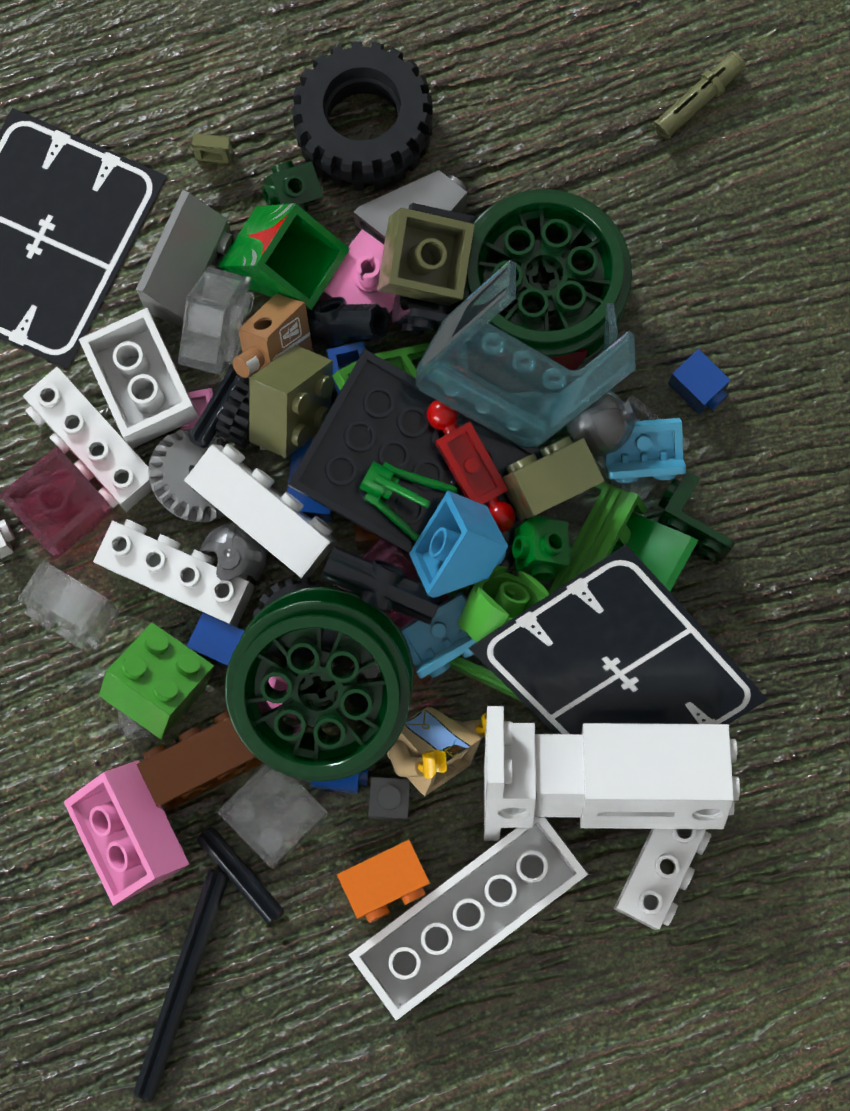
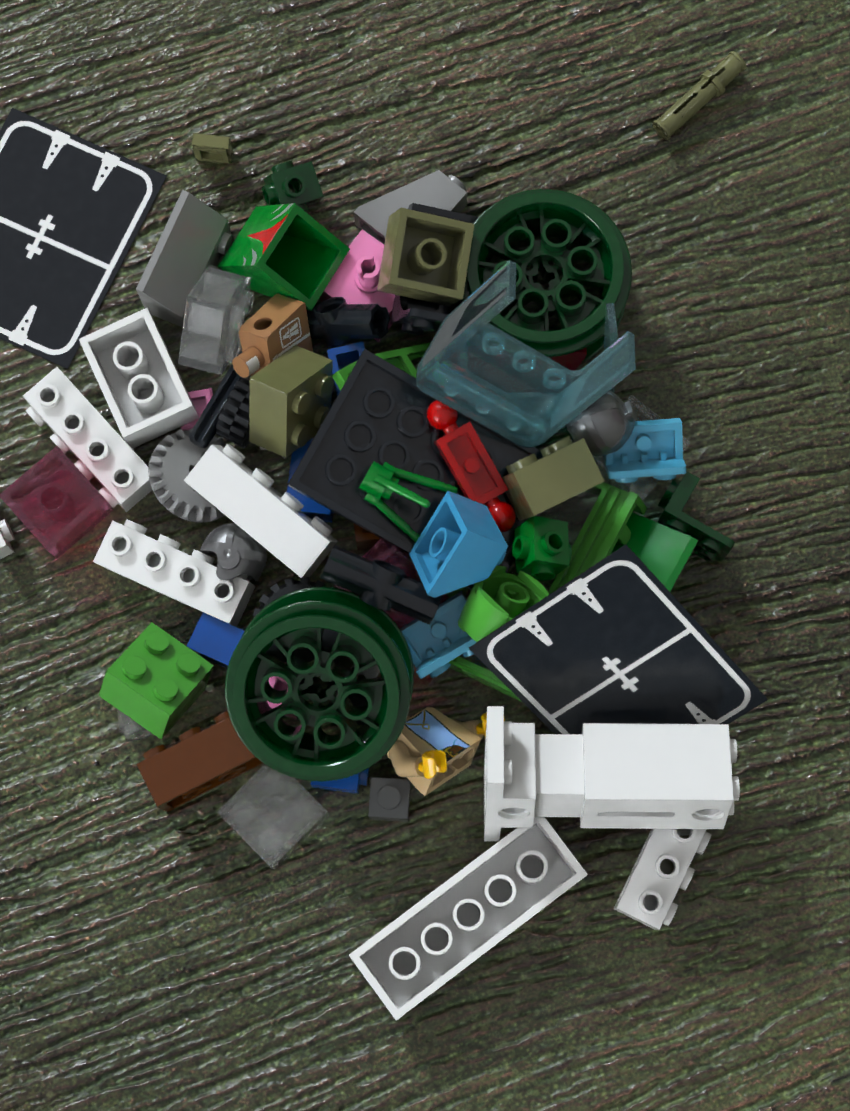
clear brick [17,560,120,651] -> none
bright pink slope [64,760,189,906] -> none
black axle [133,869,229,1101] -> none
black axle [197,827,284,924] -> none
black tyre [292,41,433,191] -> none
orange slope [336,839,430,923] -> none
blue brick [668,349,731,415] -> none

